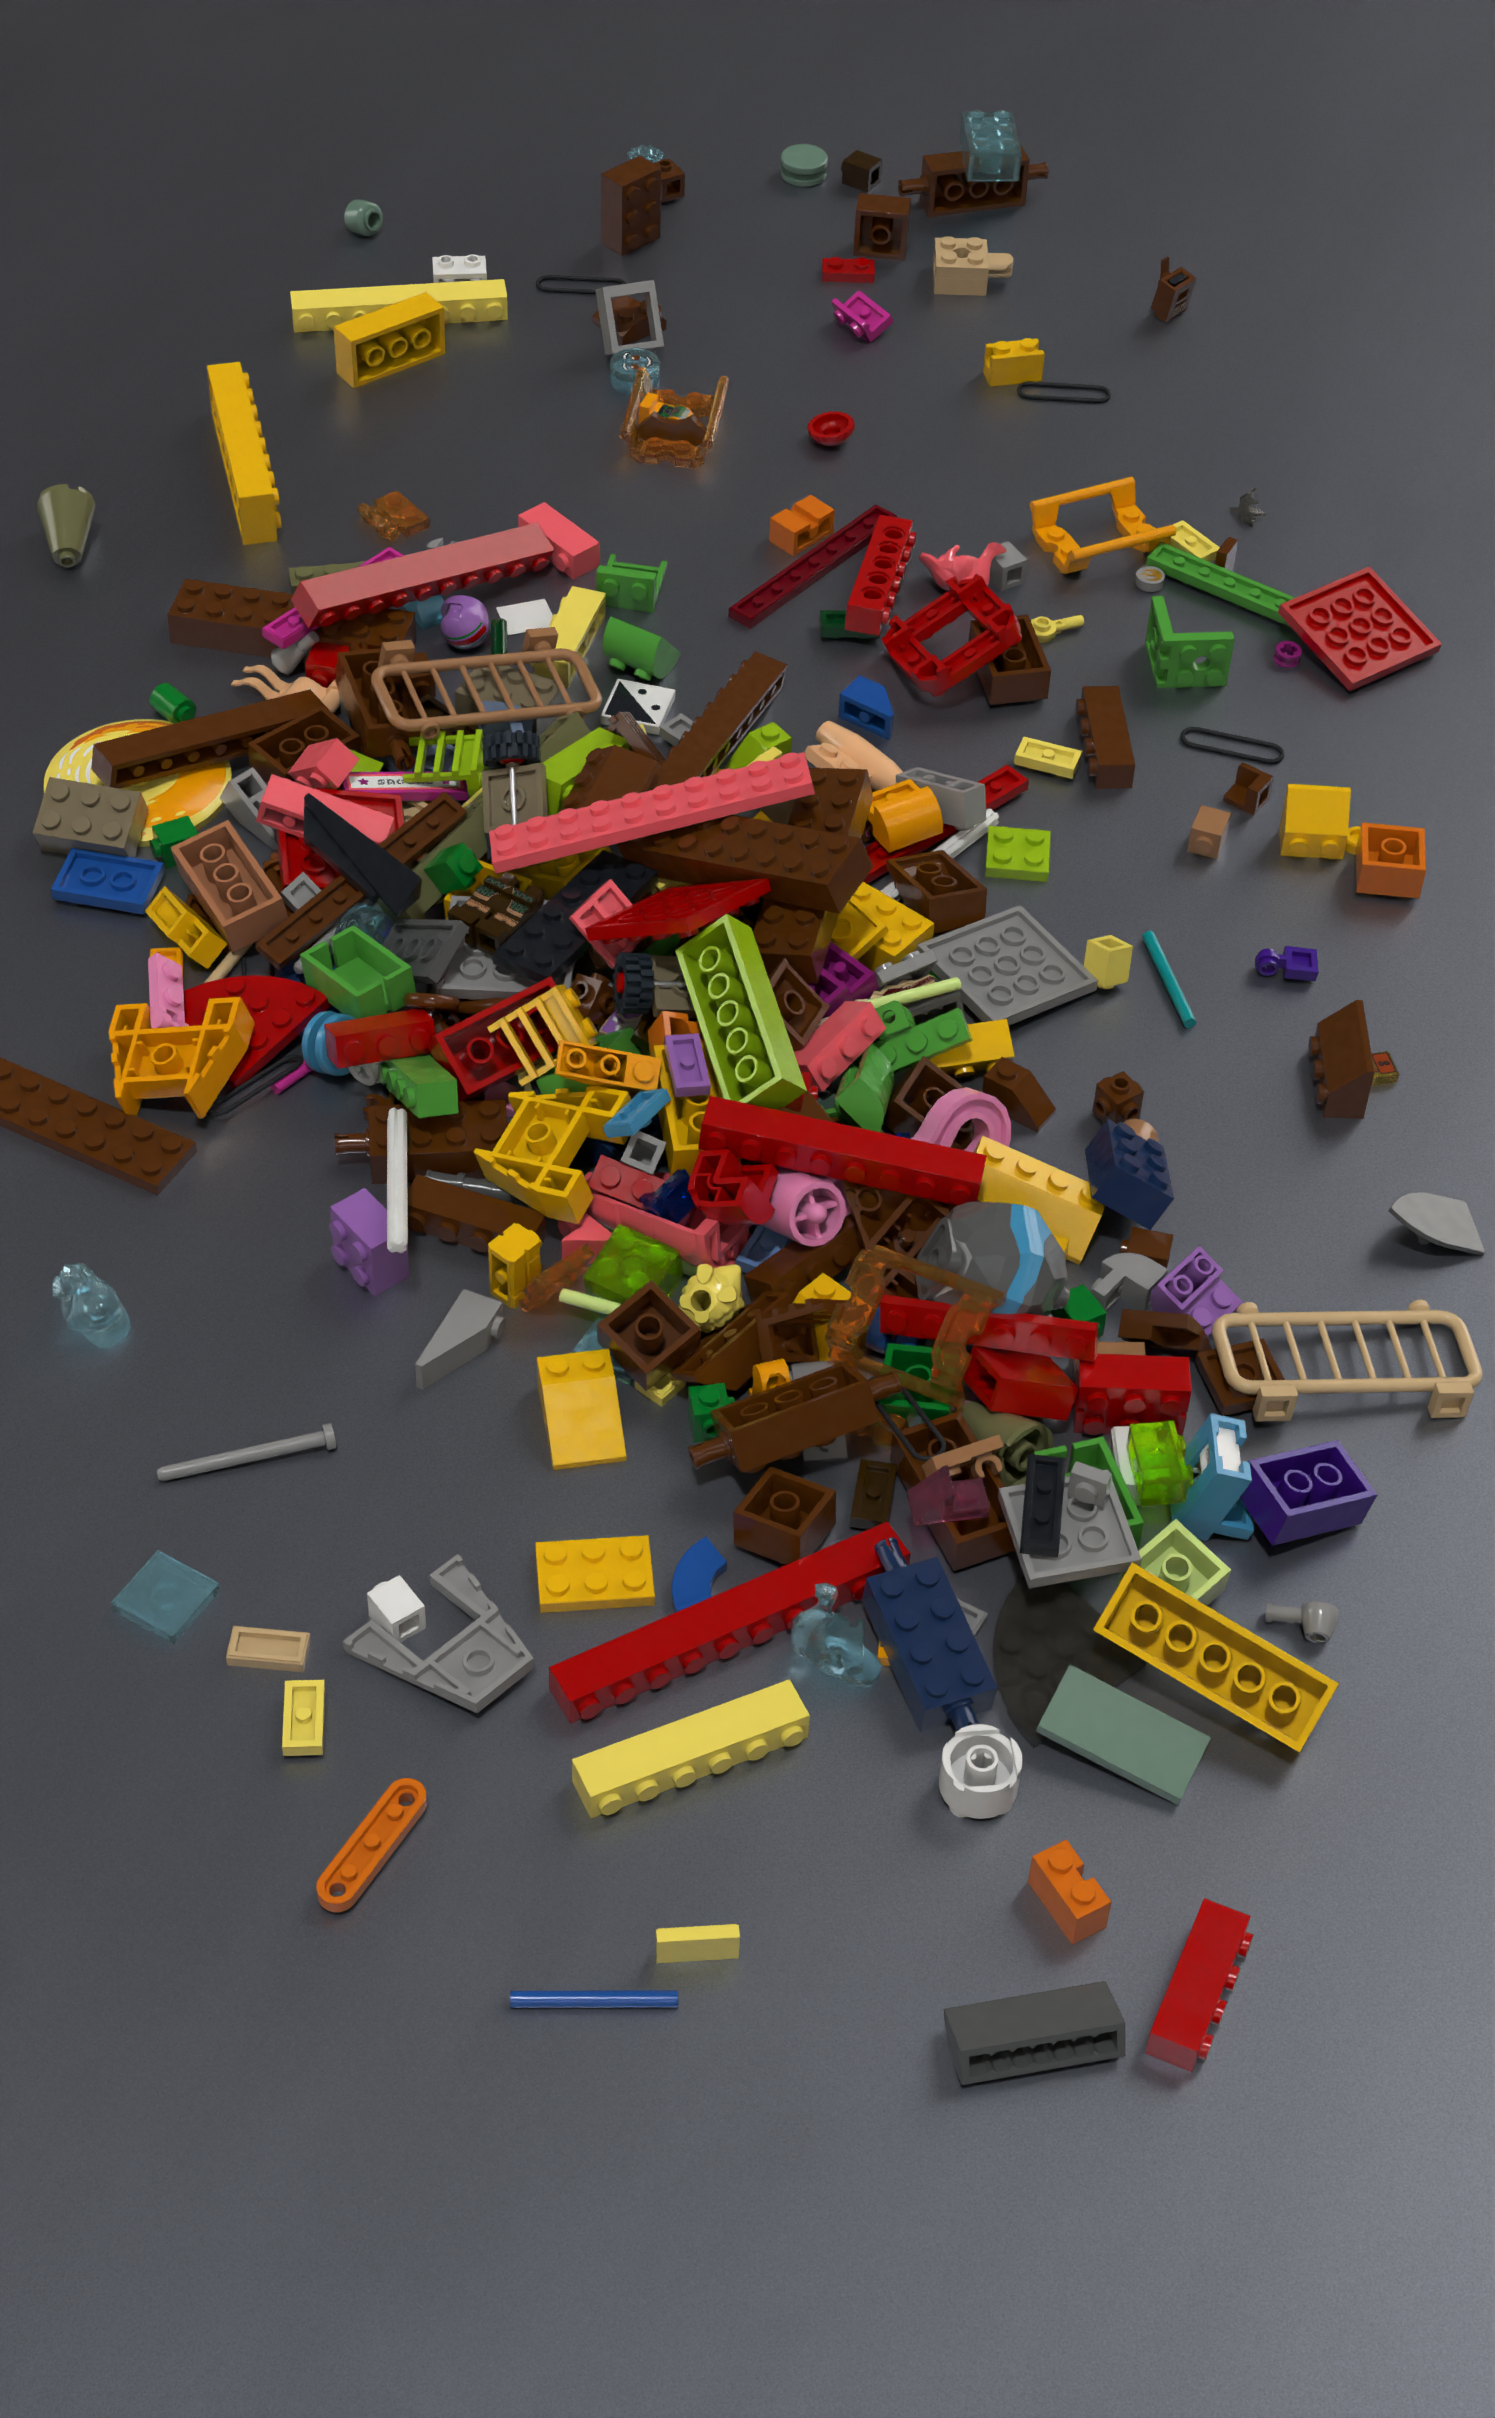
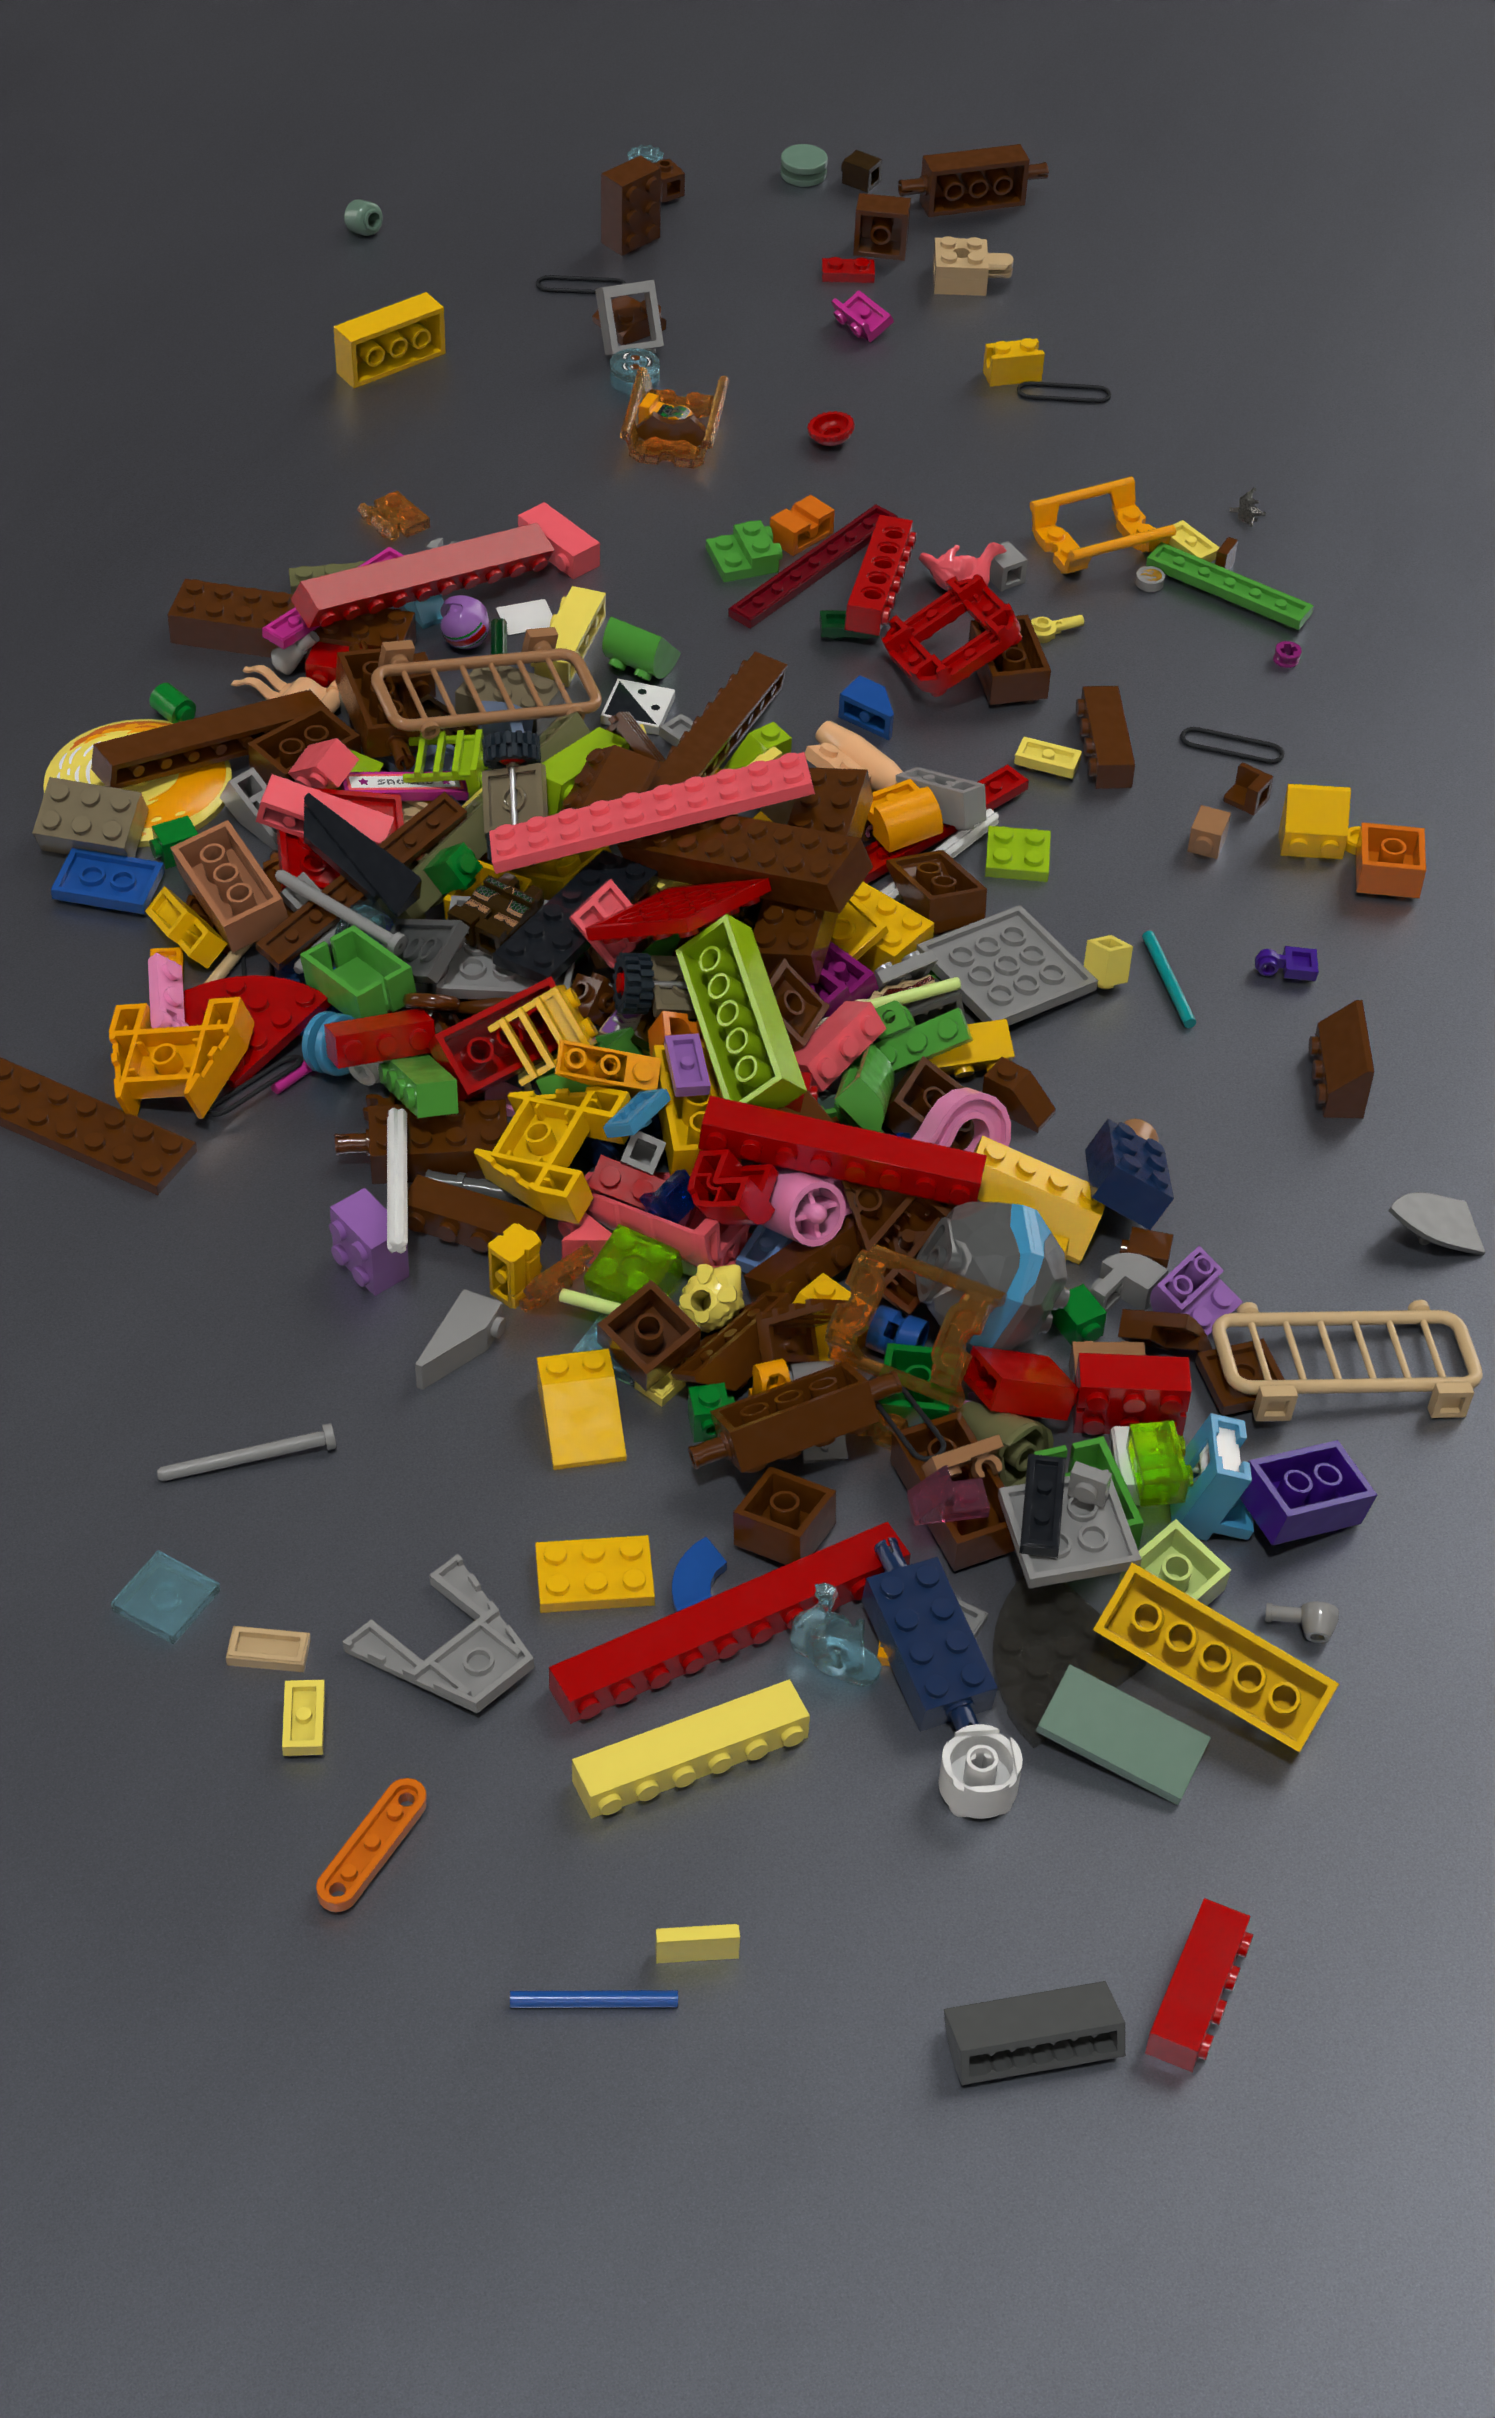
olive cone [37,484,96,567] -> none
clear light blue piece [51,1263,131,1349] -> none
yellow brick [207,362,282,545] -> none
light yellow brick [290,279,508,333] -> none
white brick [367,1575,426,1642] -> none
white brick [432,254,487,283] -> none
bright green plate [596,554,667,613] -> none
dark brown plate [850,1459,897,1529] -> none
red plate [880,1295,1098,1362] -> none
clear light blue brick [960,110,1022,181] -> none
orange brick [1028,1839,1112,1945] -> none
reddish brown brick [1092,1071,1144,1124] -> none
bright green bracket [1145,596,1235,688] -> none
reddish brown piece [1151,257,1197,323] -> none
red plate [1278,566,1442,691] -> none
tile [1371,1051,1399,1086] -> none
none -> light grey bar [275,870,408,956]
none -> bright green plate [706,520,783,582]

